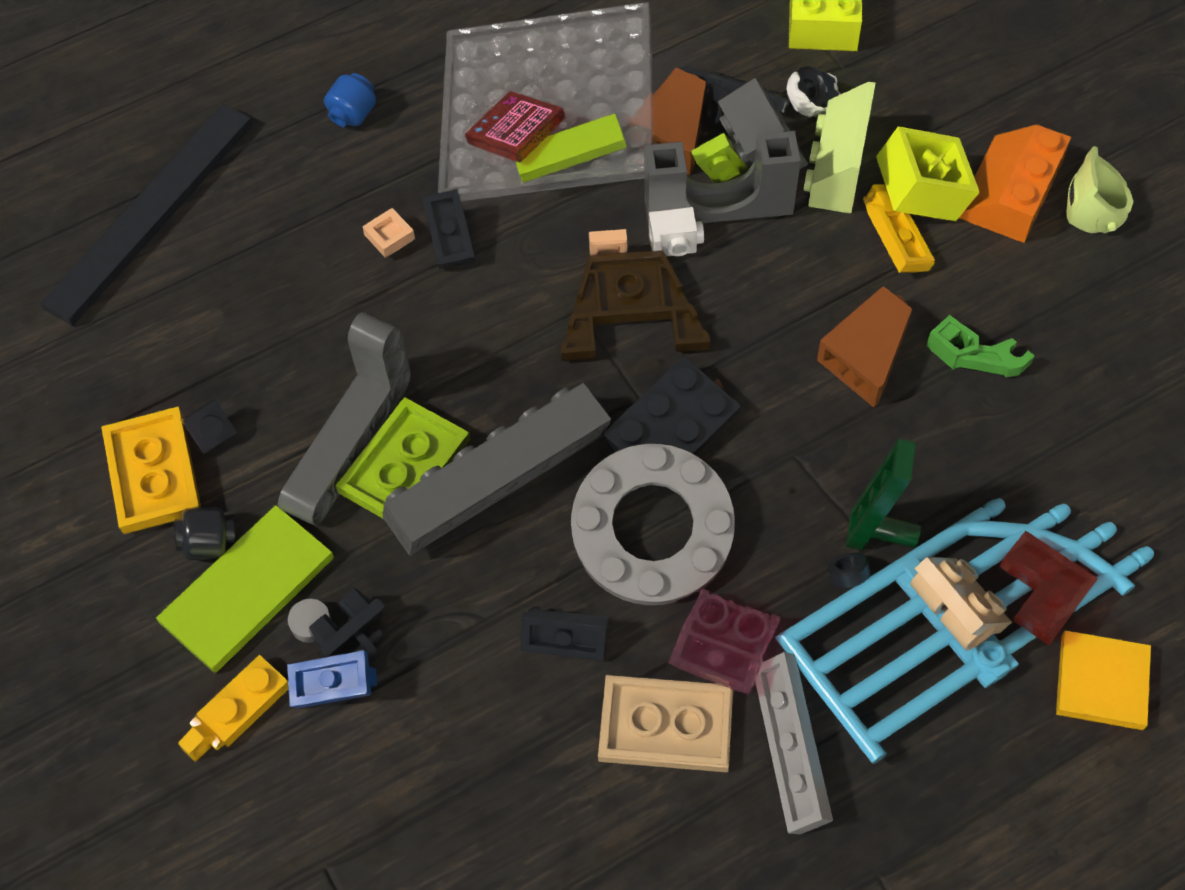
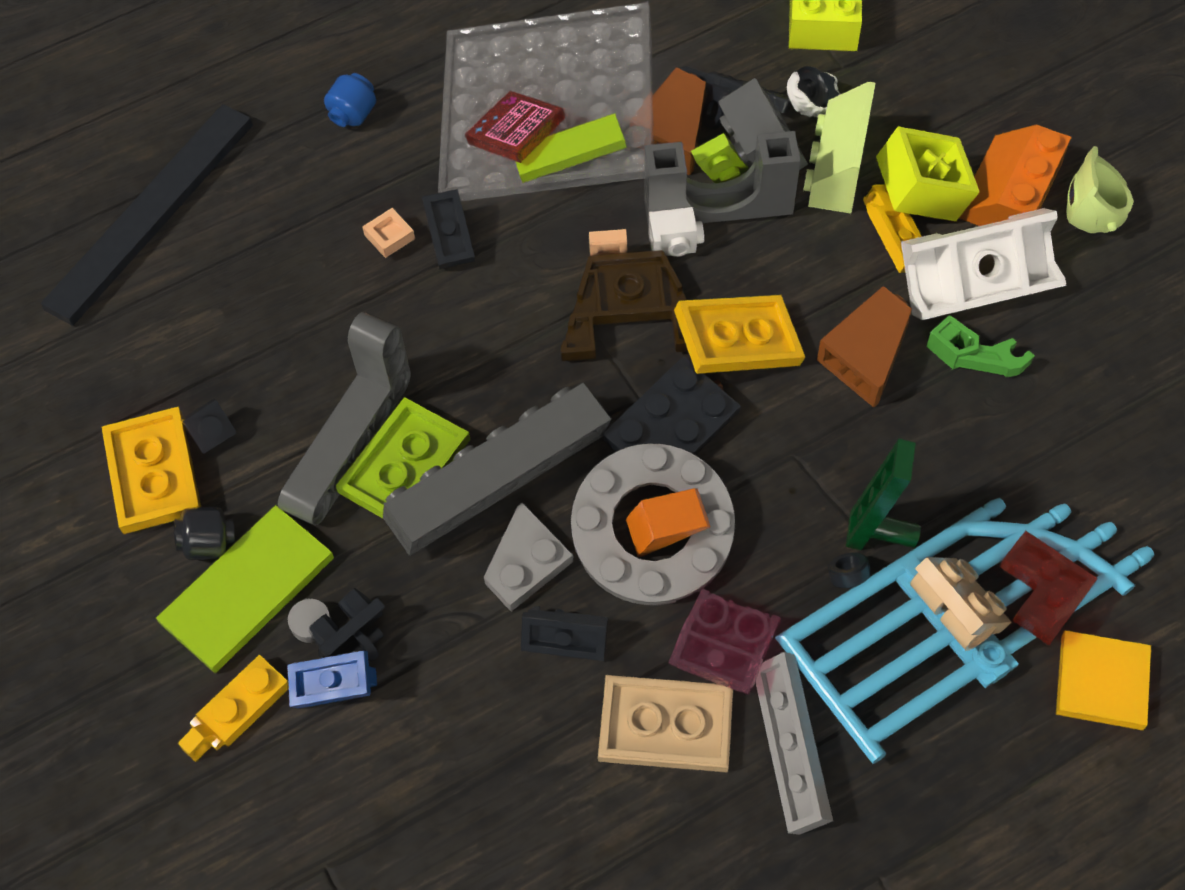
none -> light grey wing [484,503,573,612]
none -> orange slope [626,488,711,557]
none -> yellow plate [674,295,805,374]
none -> white piece [901,208,1066,320]

